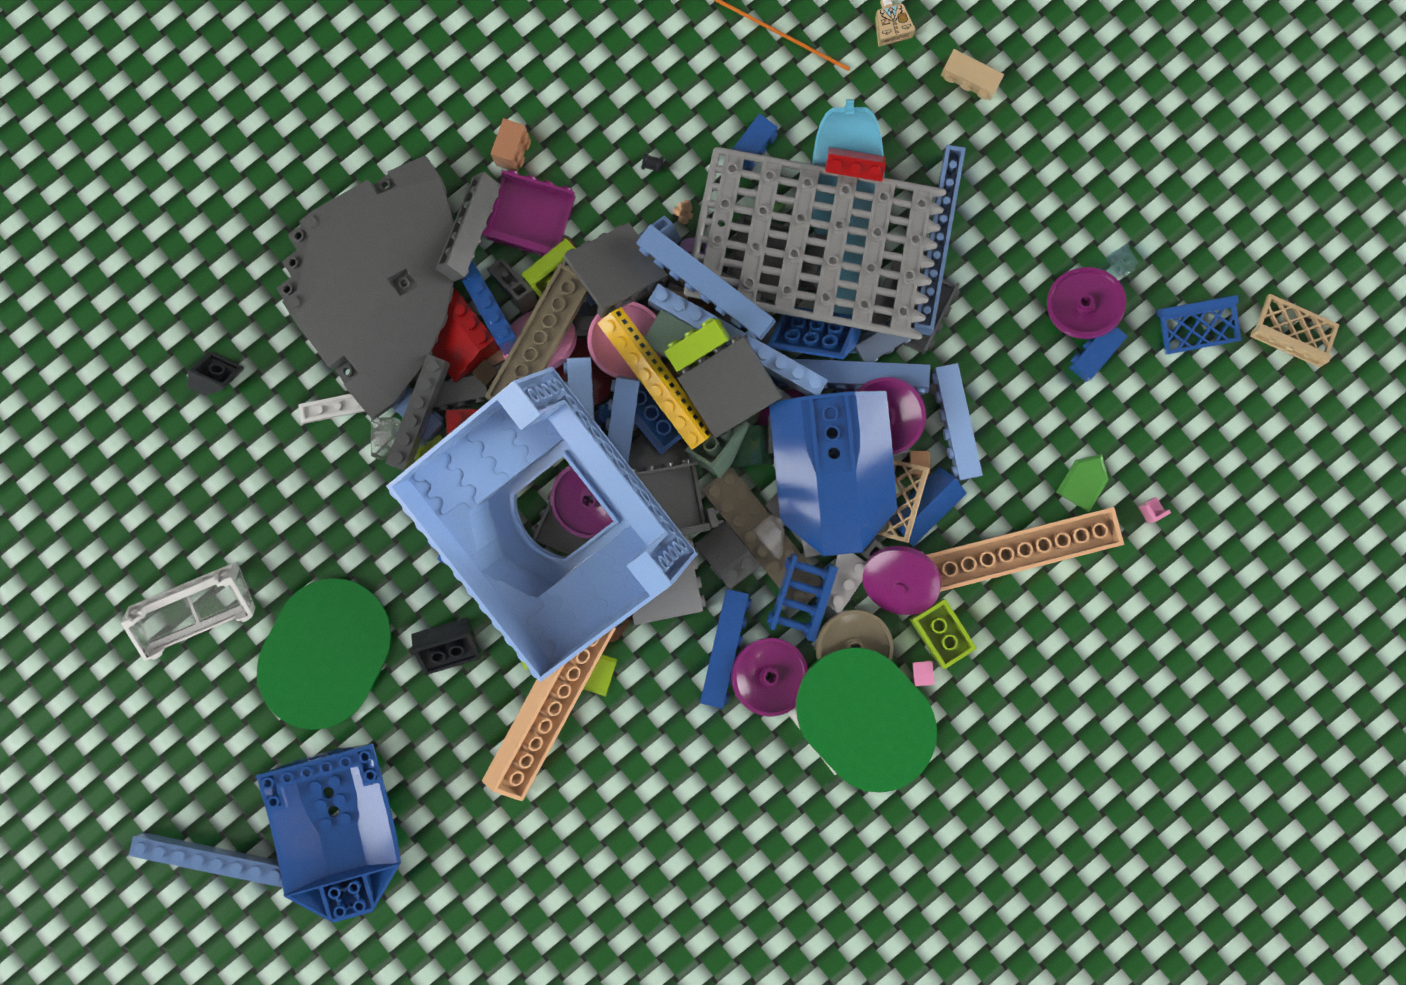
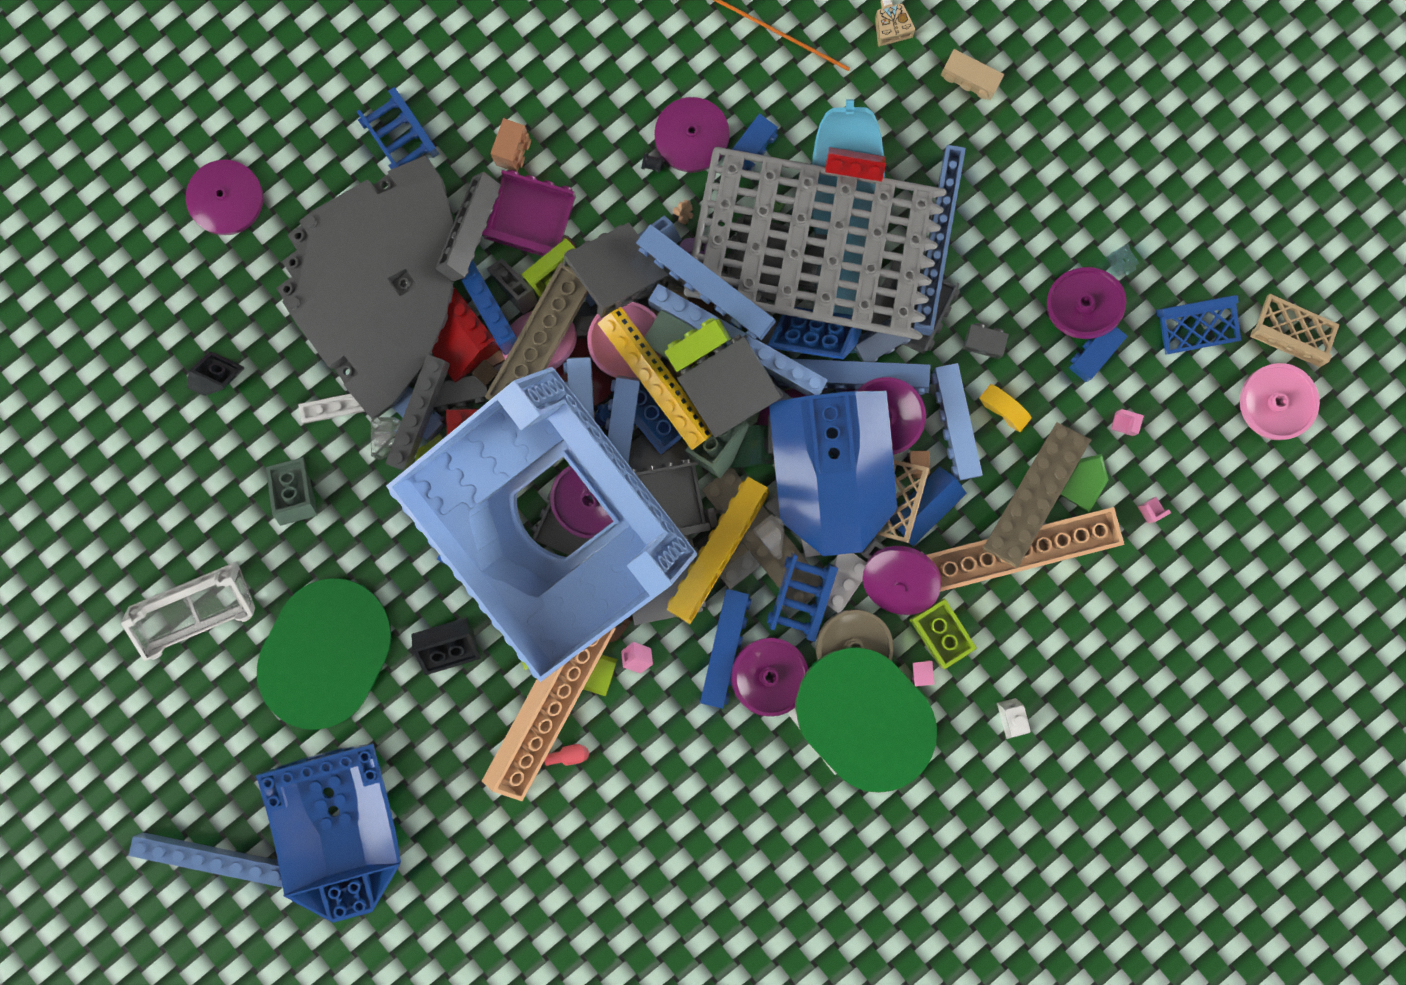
none -> magenta dish [186,160,263,235]
none -> sand green slope [266,457,318,526]
none -> blue fence [357,87,439,170]
none -> coral arm [544,744,589,766]
none -> bright pink panel [621,642,653,673]
none -> magenta dish [654,97,729,173]
none -> yellow brick [667,477,770,624]
none -> dark grey brick [962,323,1009,359]
none -> yellow brick [979,384,1032,432]
none -> dark tan plate [983,422,1091,568]
none -> white torso [997,698,1031,739]
none -> bright pink panel [1111,409,1144,436]
none -> bright pink dish [1240,363,1320,440]

